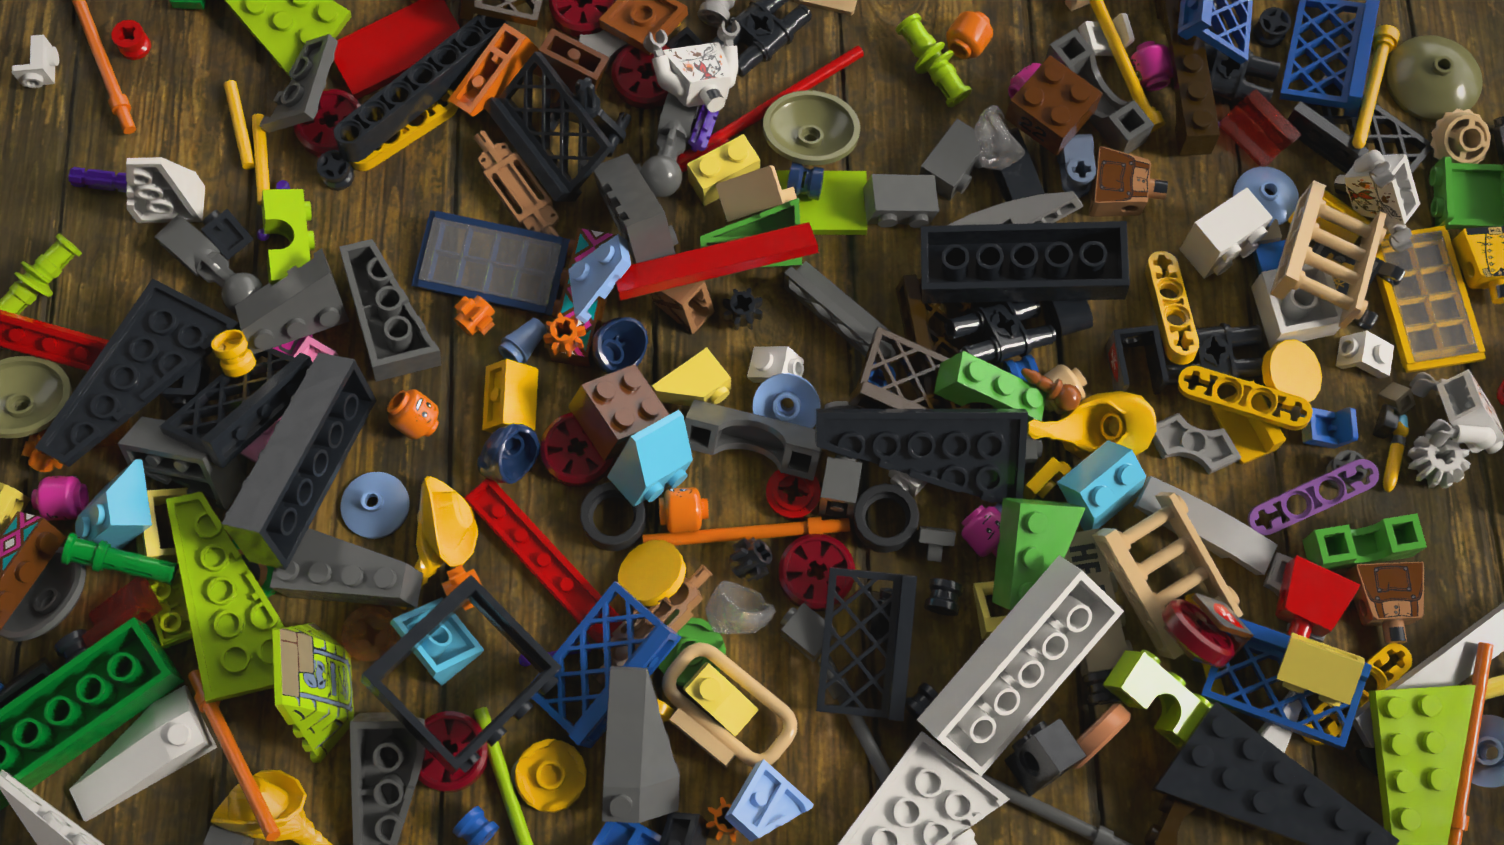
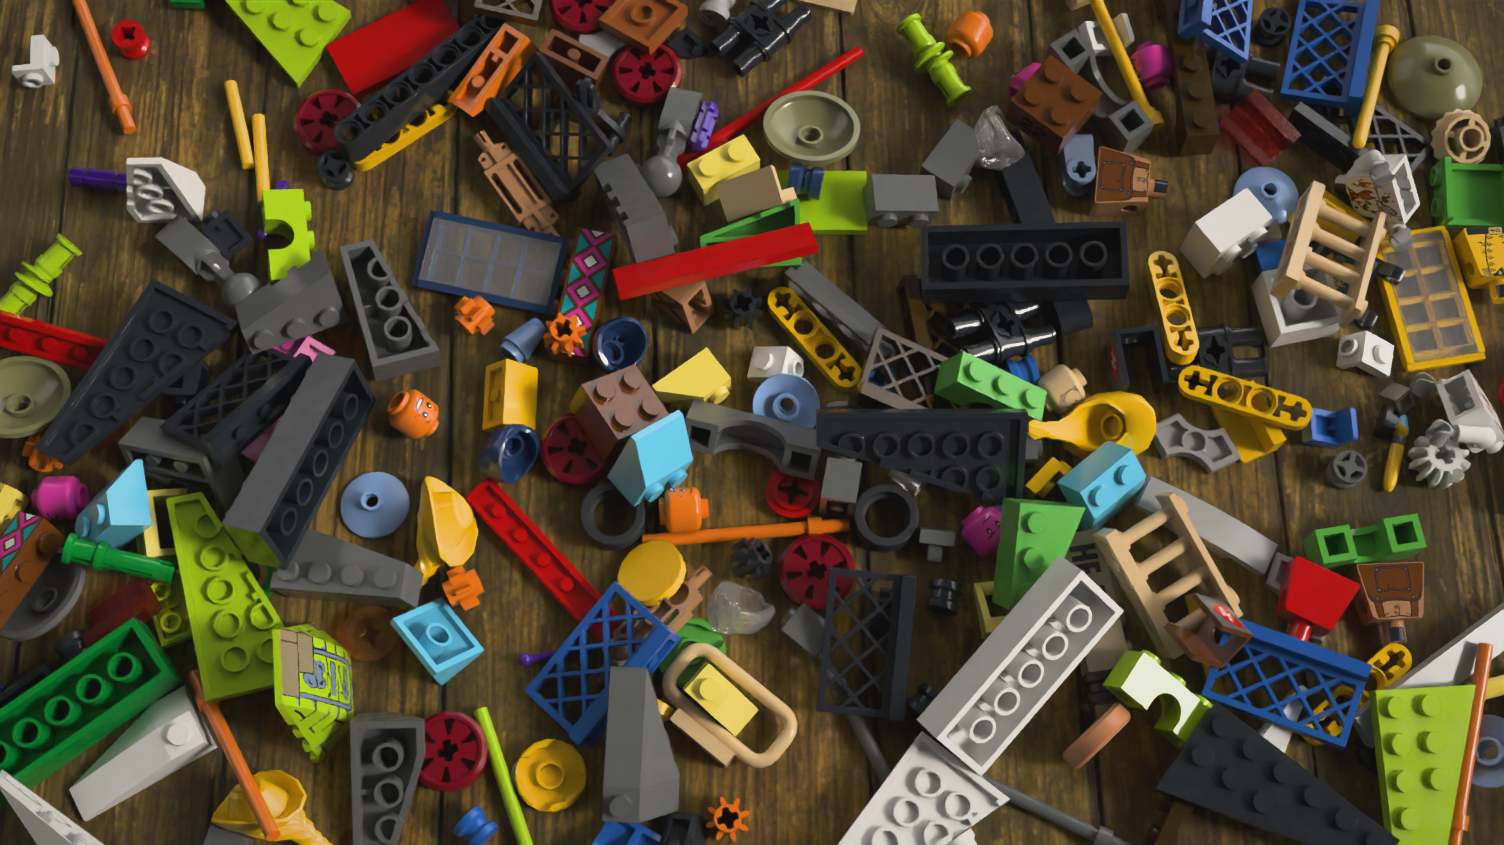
yellow wheel [211,329,256,377] -> none
dark grey wing [259,34,338,133] -> none
black window [360,575,562,775] -> none
light blue wing [568,234,631,323] -> none
white torso [643,20,740,112] -> none
light blue wing [724,759,814,841] -> none
light grey slope [949,191,1084,225] -> none
black brick [1004,719,1086,797] -> none
dark orange bar [1021,368,1081,411] -> none
dark red wheel [1162,599,1235,666] -> none
medium lavender beam [1247,459,1379,535] -> none
yellow tile [1262,339,1322,407] -> none
light yellow brick [1277,633,1365,706] -> none
none -> yellow beam [768,286,861,393]

